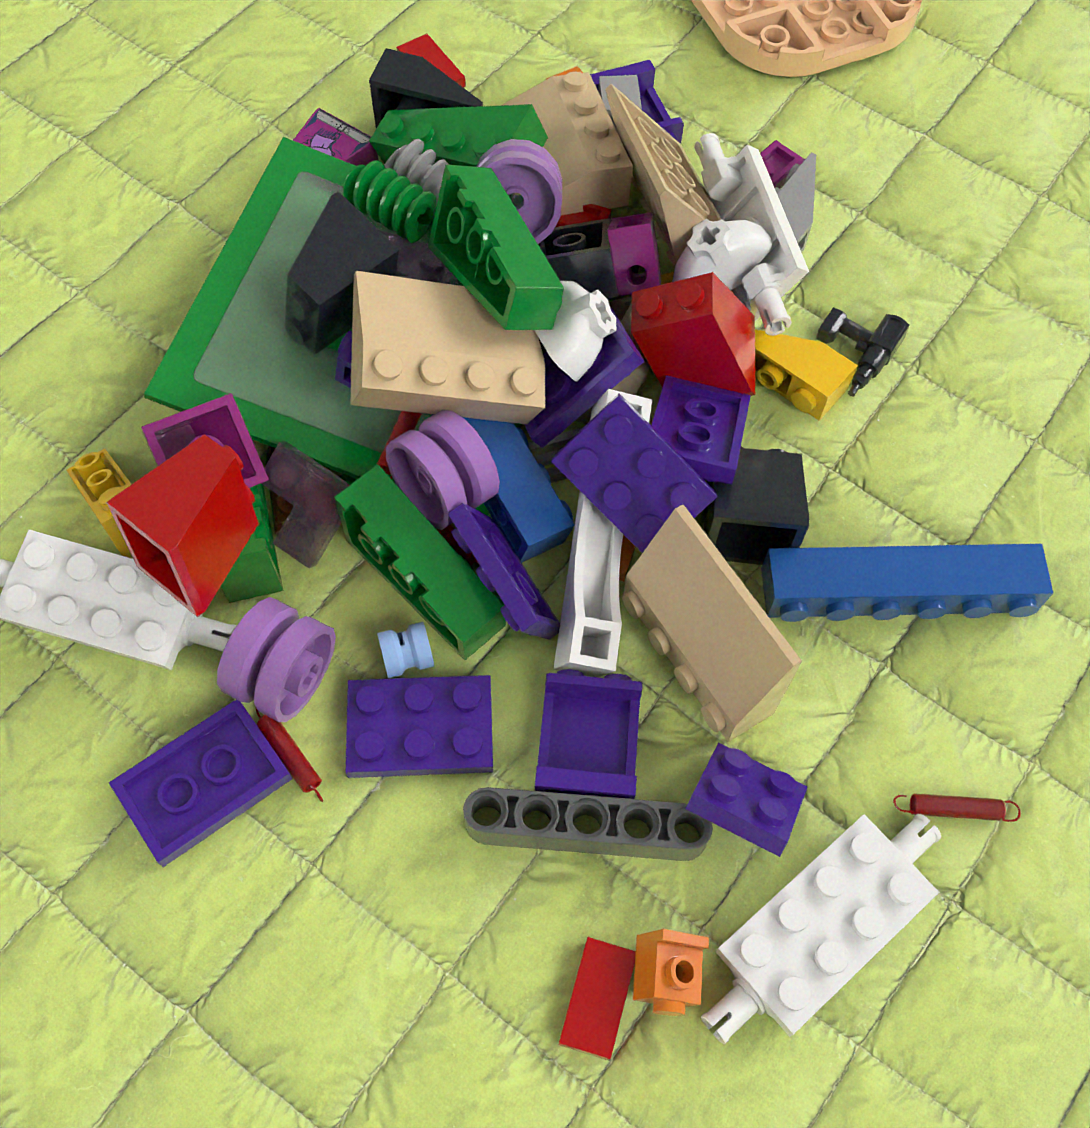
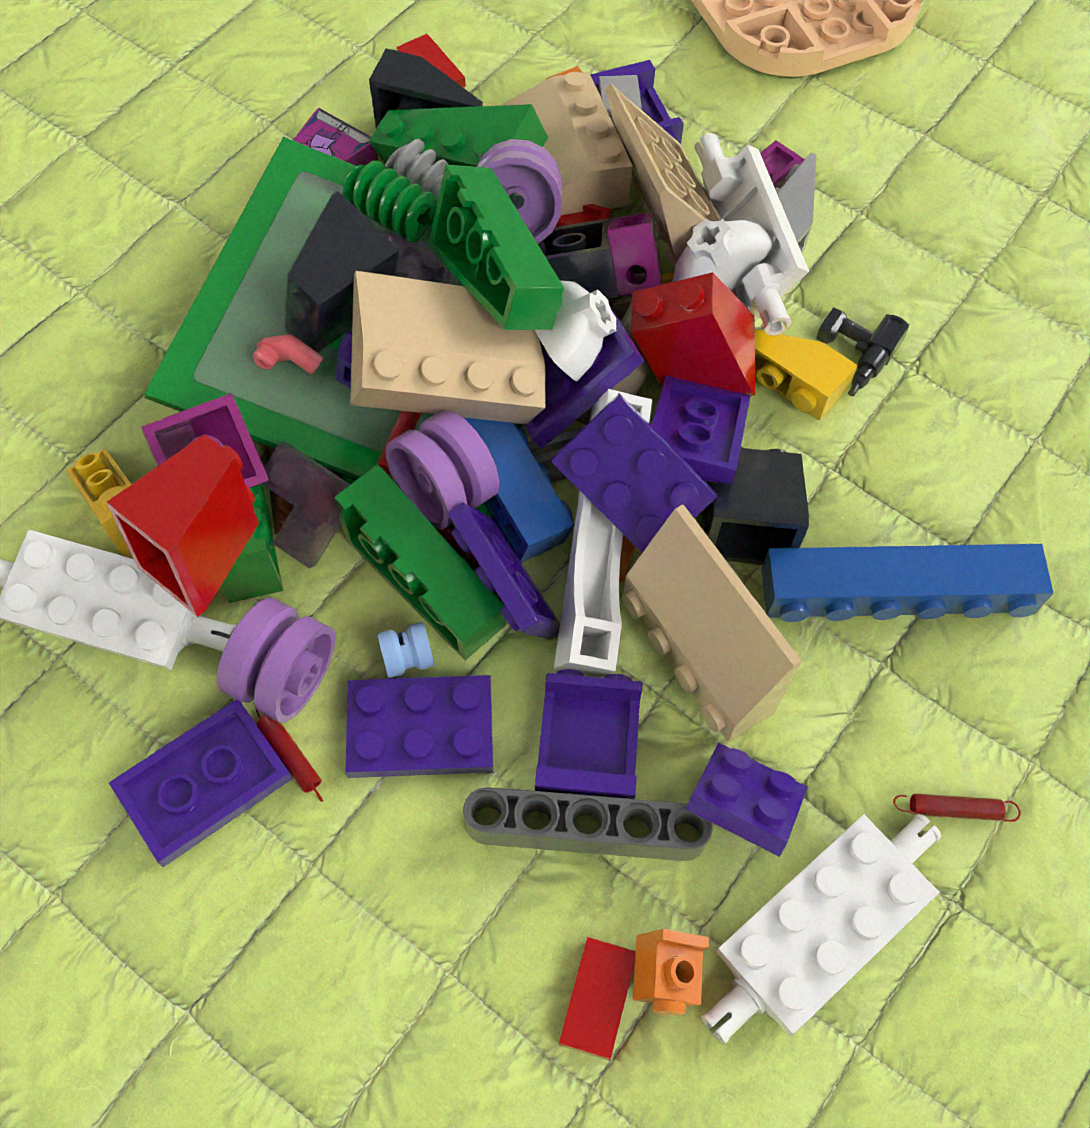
none -> coral arm [253,334,324,375]

